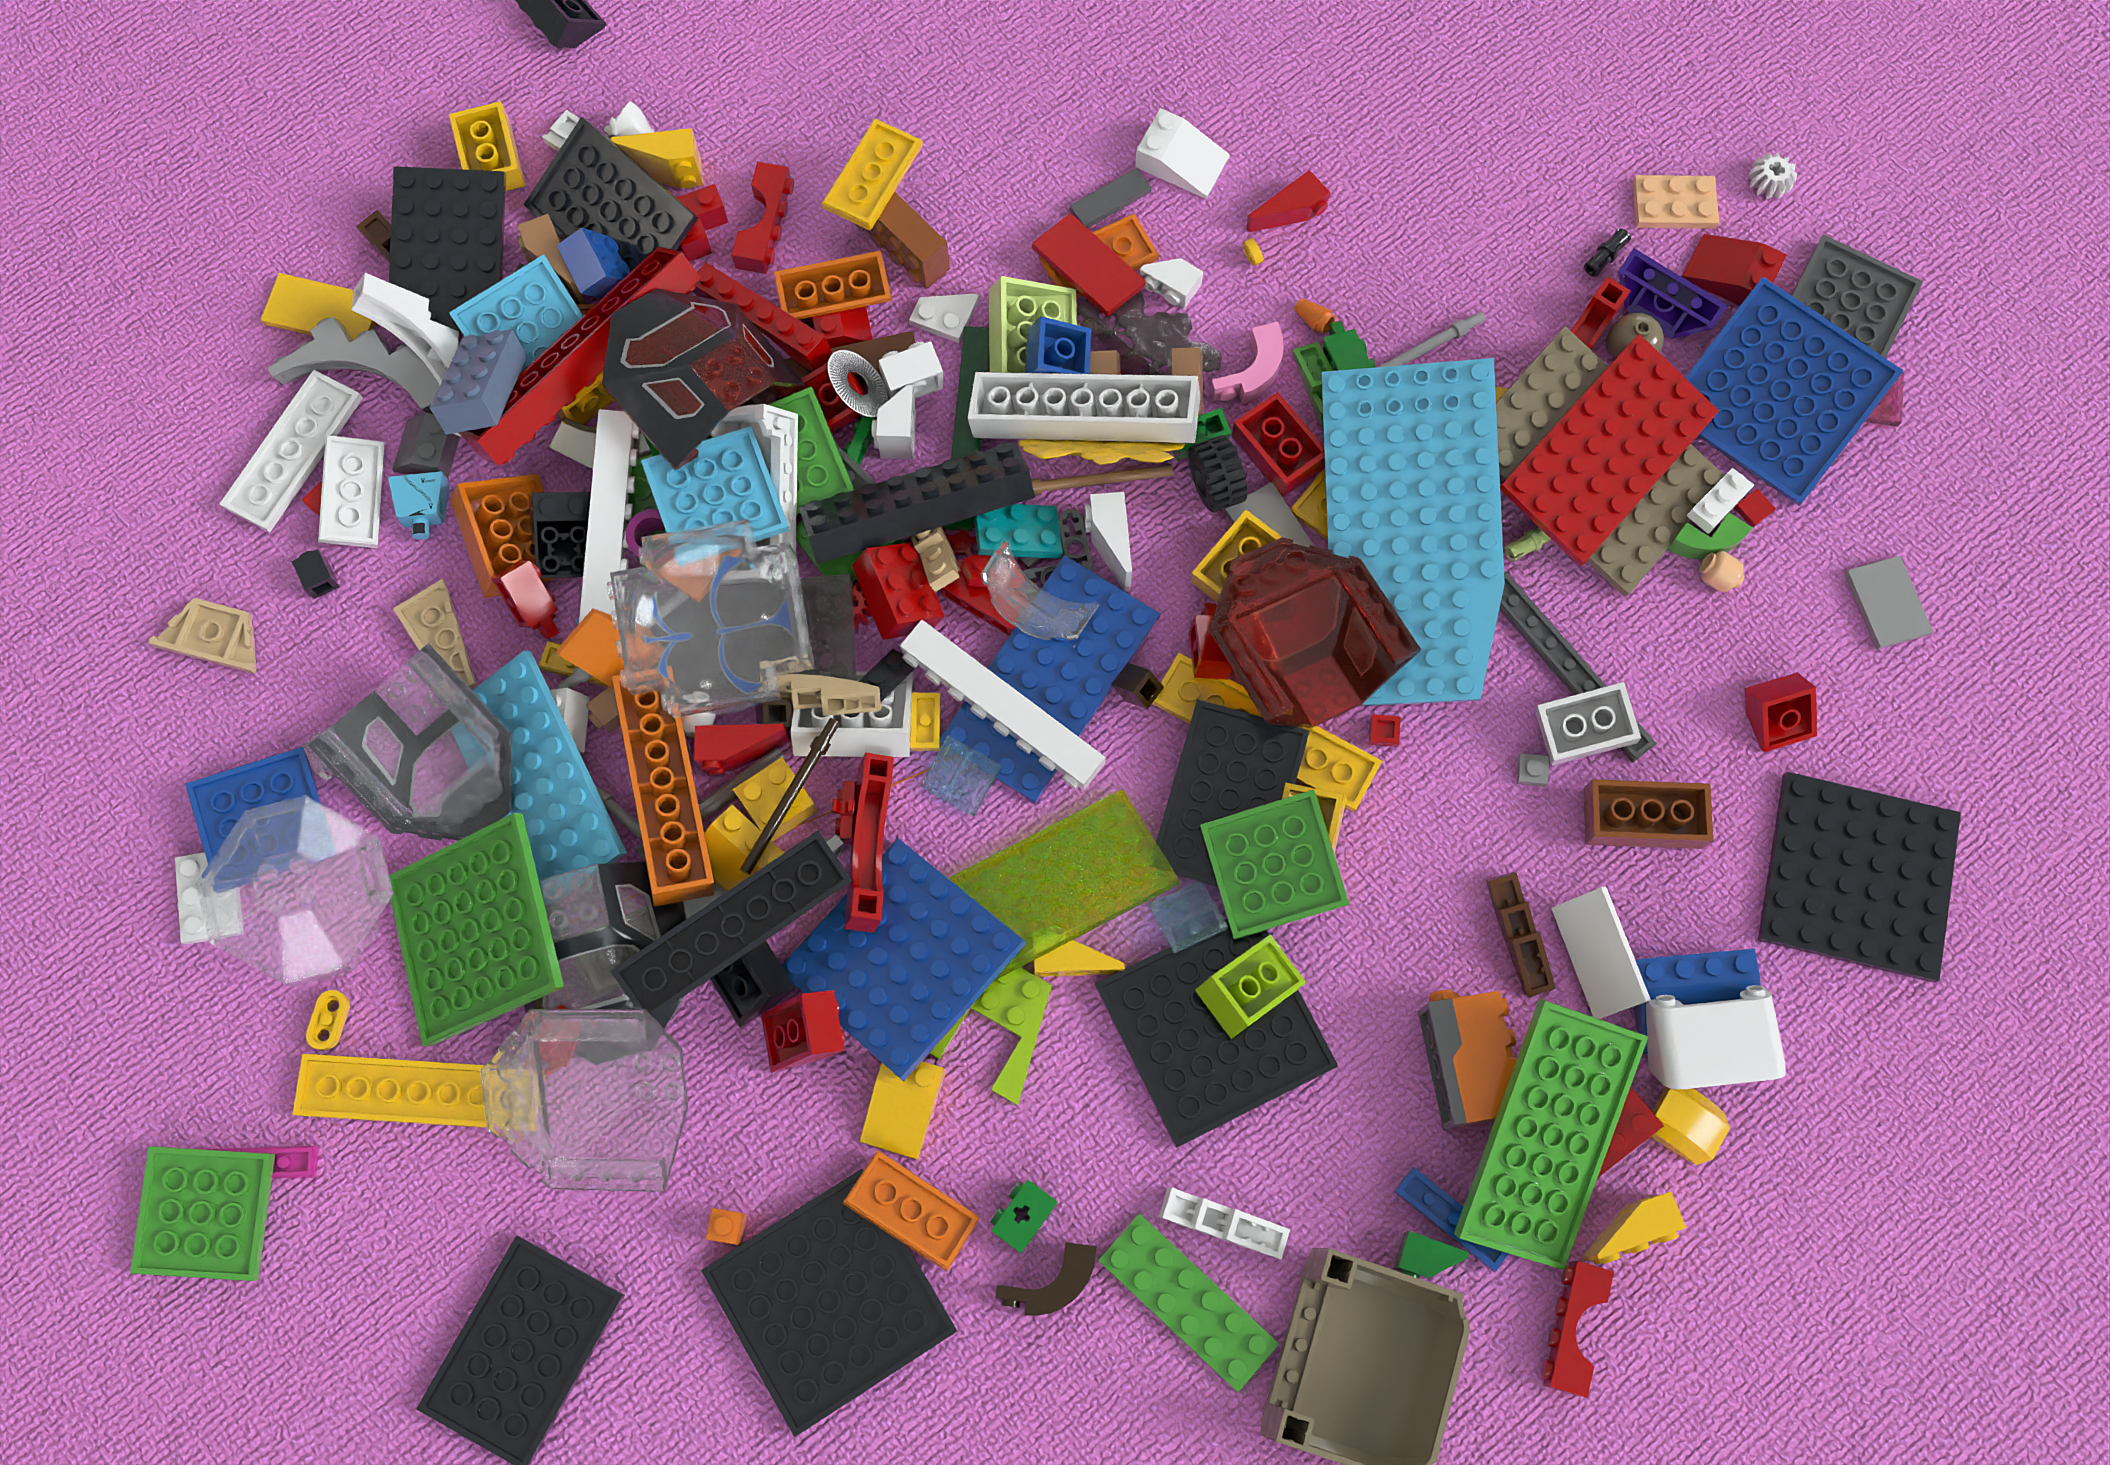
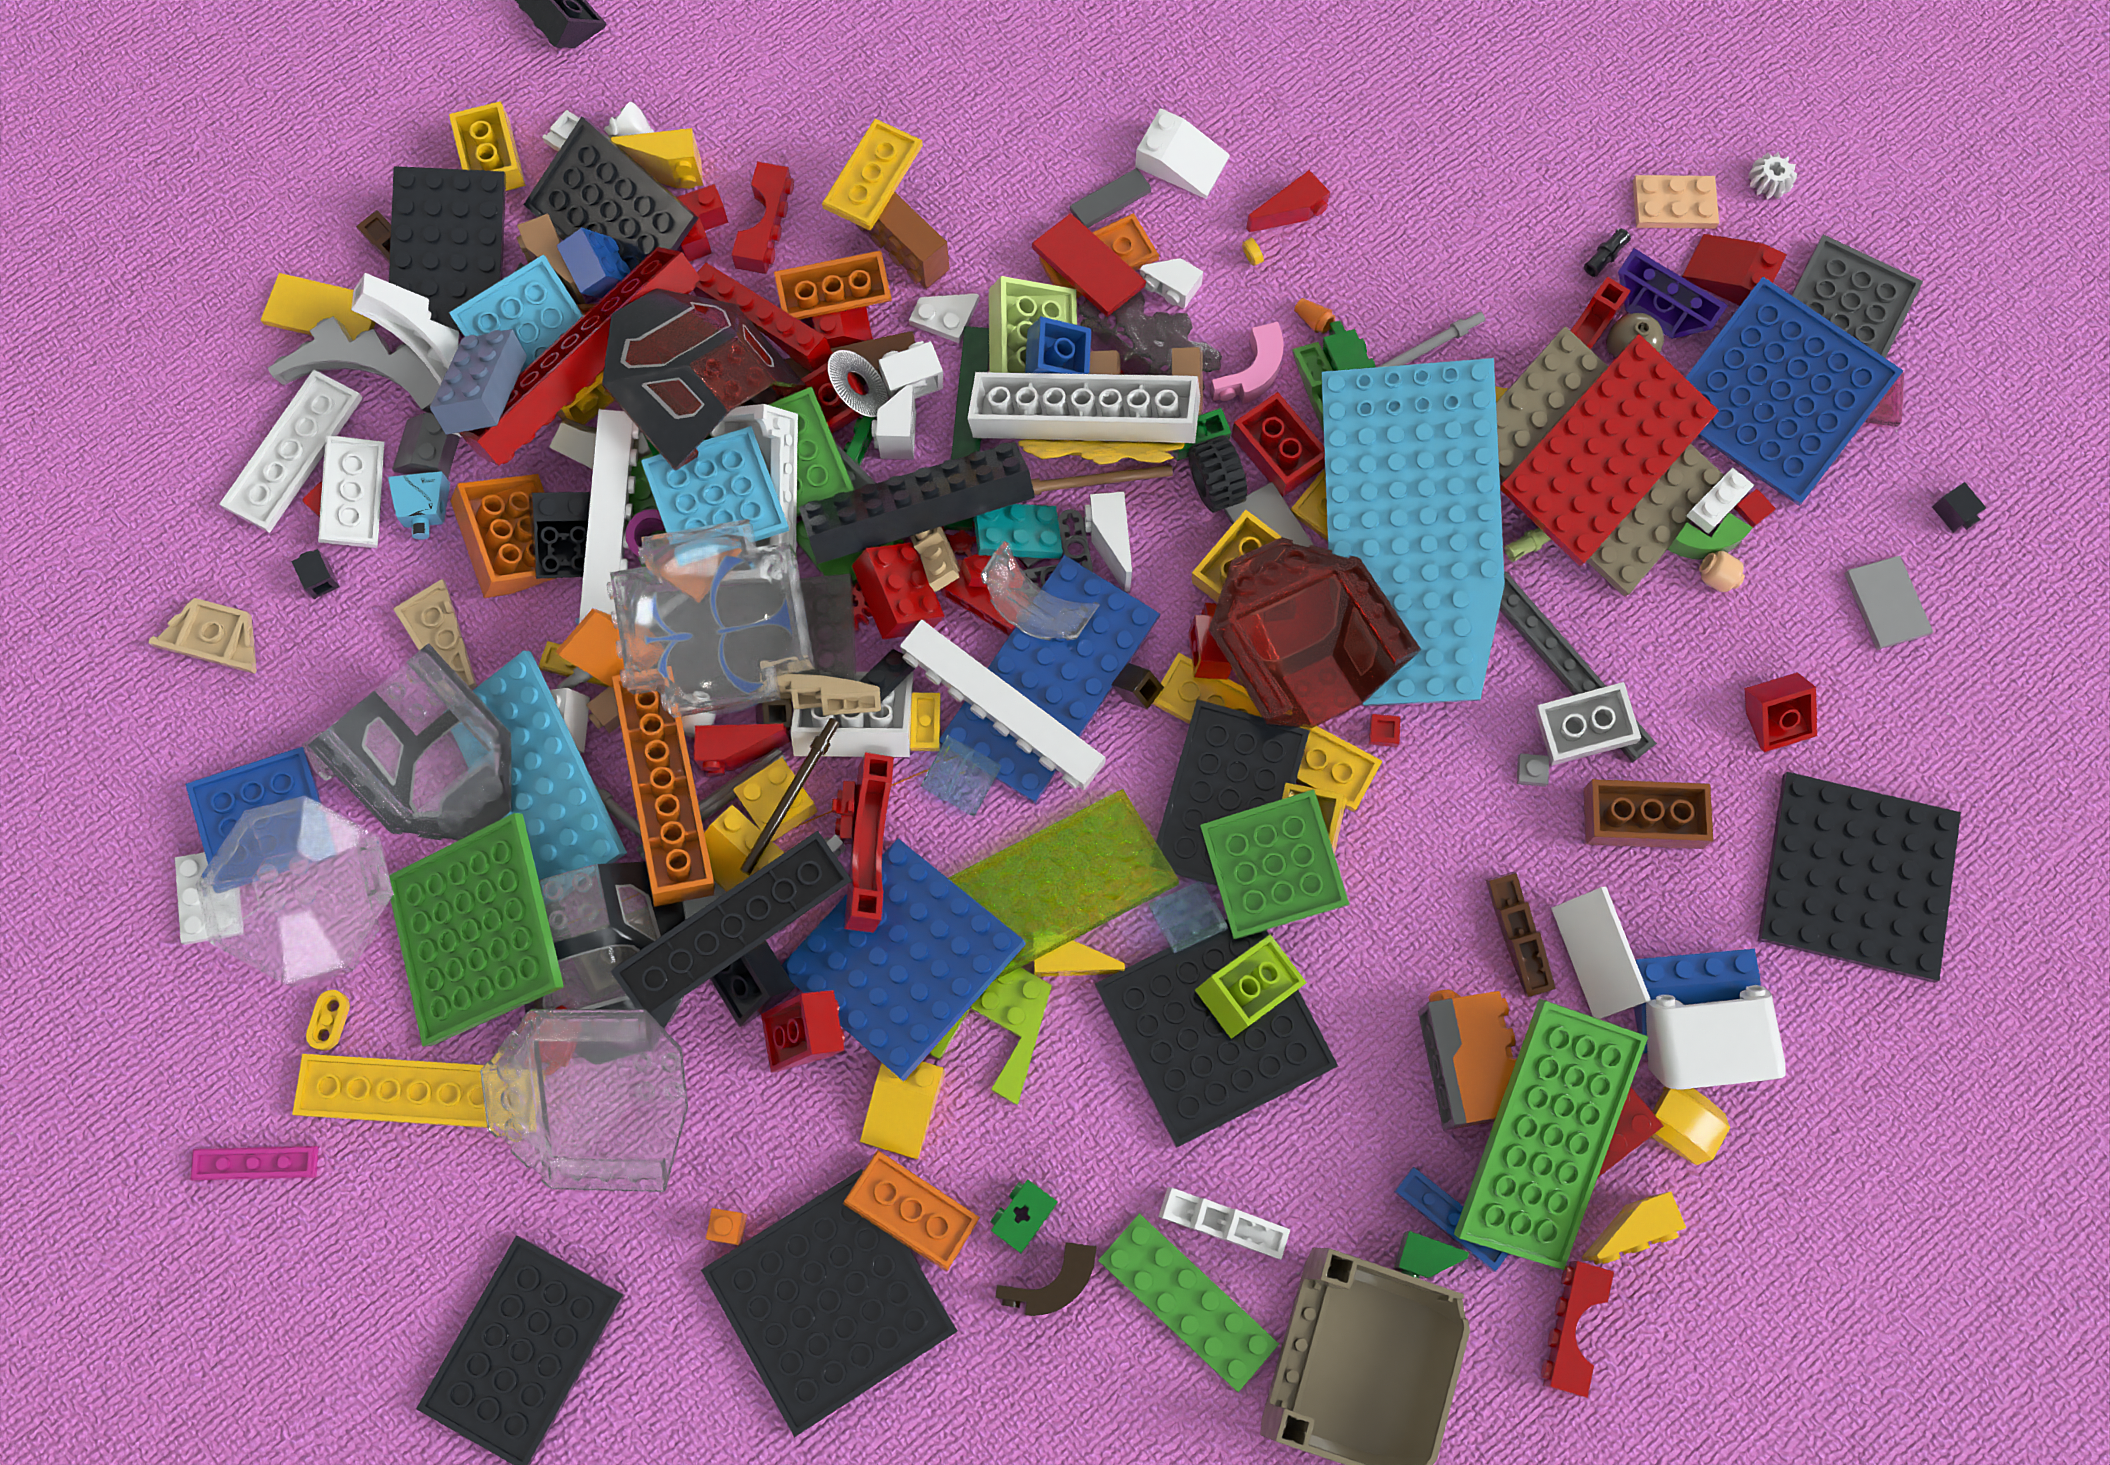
bright green plate [130,1146,275,1281] -> none
hinge [491,560,559,639] -> none
none -> black brick [1932,482,1986,533]

